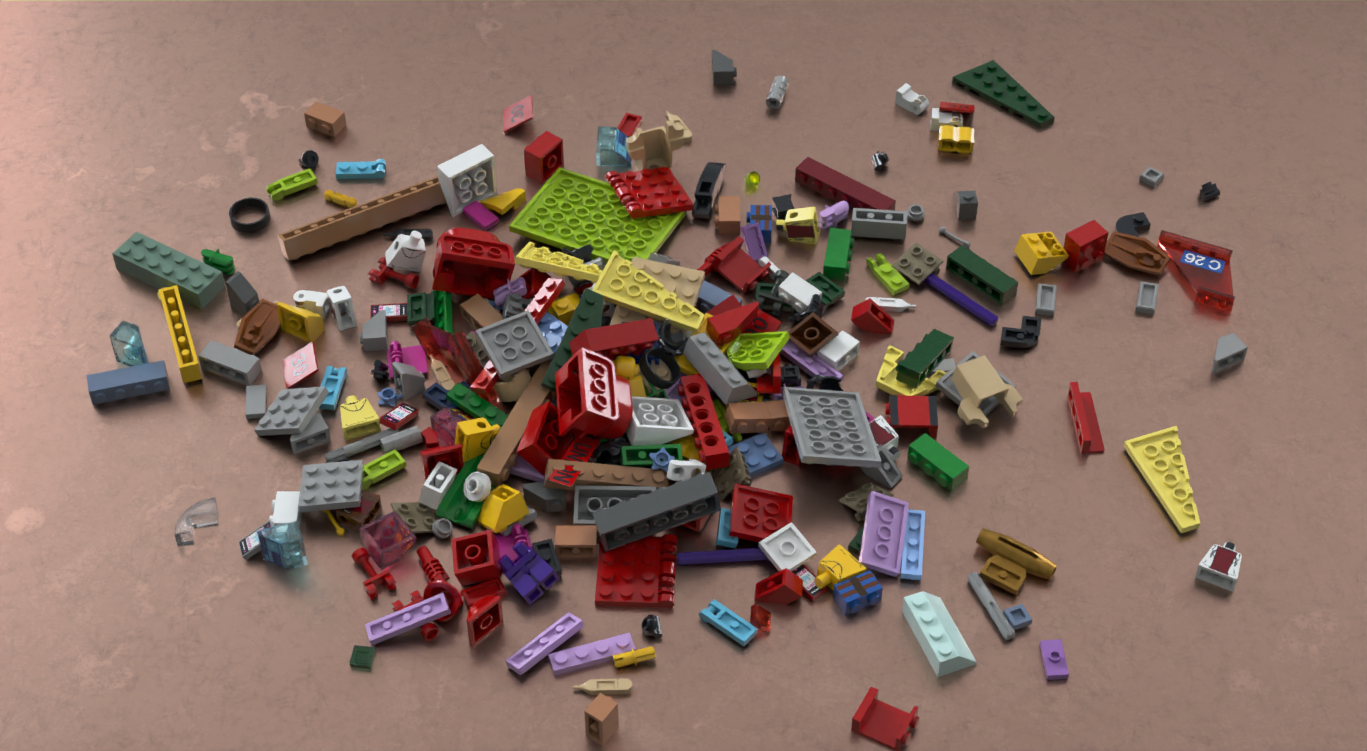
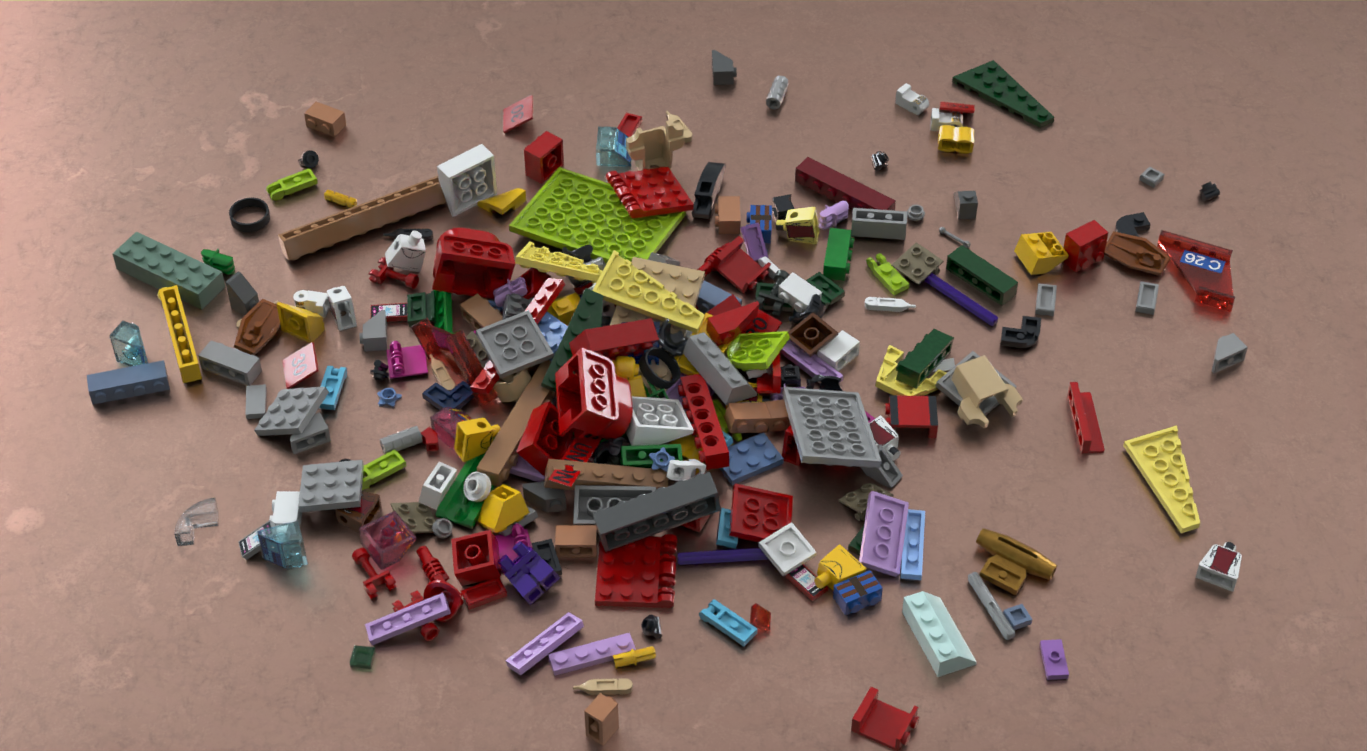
yellow hinge [322,510,345,537] -> none
light grey axle [325,428,399,463] -> none
medium azure plate [336,159,386,179] -> none
light yellow torso [340,395,381,441] -> none
tile [379,402,419,430] -> none
light grey slope [392,362,426,401] -> none
red slope [419,444,464,480] -> none
green plate [446,382,509,429] -> none
dark pink tile [462,200,499,231] -> none
red slope [466,595,503,647] -> none
dark tan hinge [712,446,752,501] -> none
clear neon green hinge [745,171,760,186] -> none
red slope [754,568,803,604] -> none
red slope [851,298,894,335] -> none
green brick [908,433,969,492] -> none

